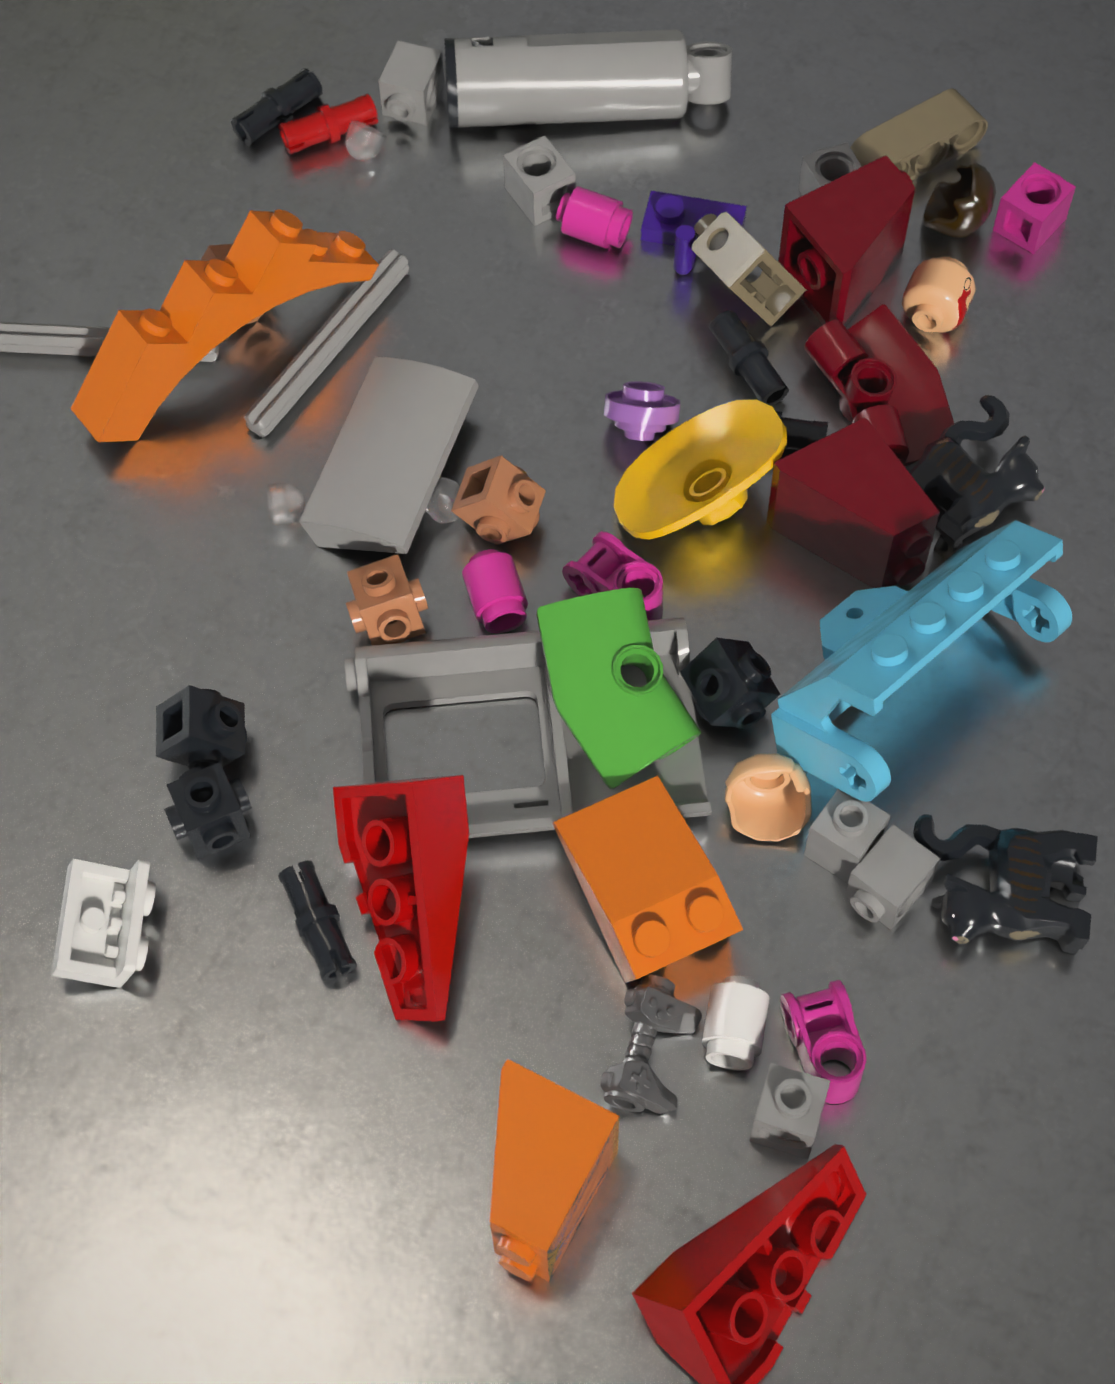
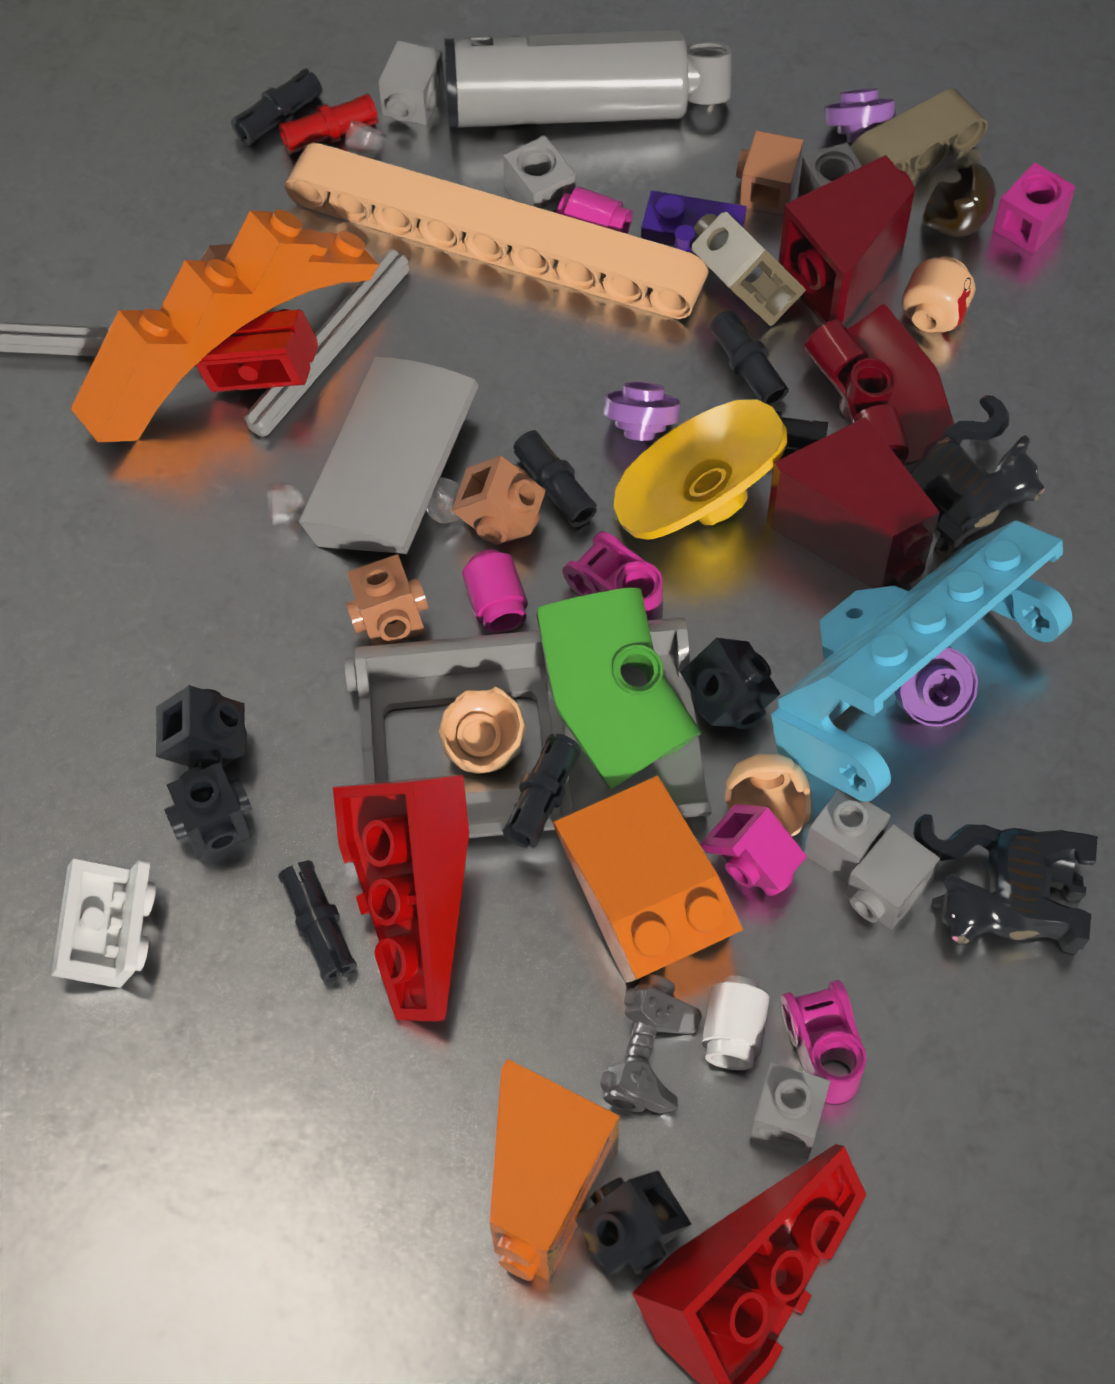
none -> red brick [196,309,318,392]
none -> light nougat beam [285,143,709,319]
none -> light nougat hair [438,687,526,774]
none -> black pin [503,734,581,848]
none -> black pin [513,430,597,527]
none -> black brick [576,1170,692,1275]
none -> dark pink brick [700,804,807,896]
none -> nougat brick [736,131,803,216]
none -> medium lavender plate [825,88,896,142]
none -> medium lavender plate [895,646,978,727]

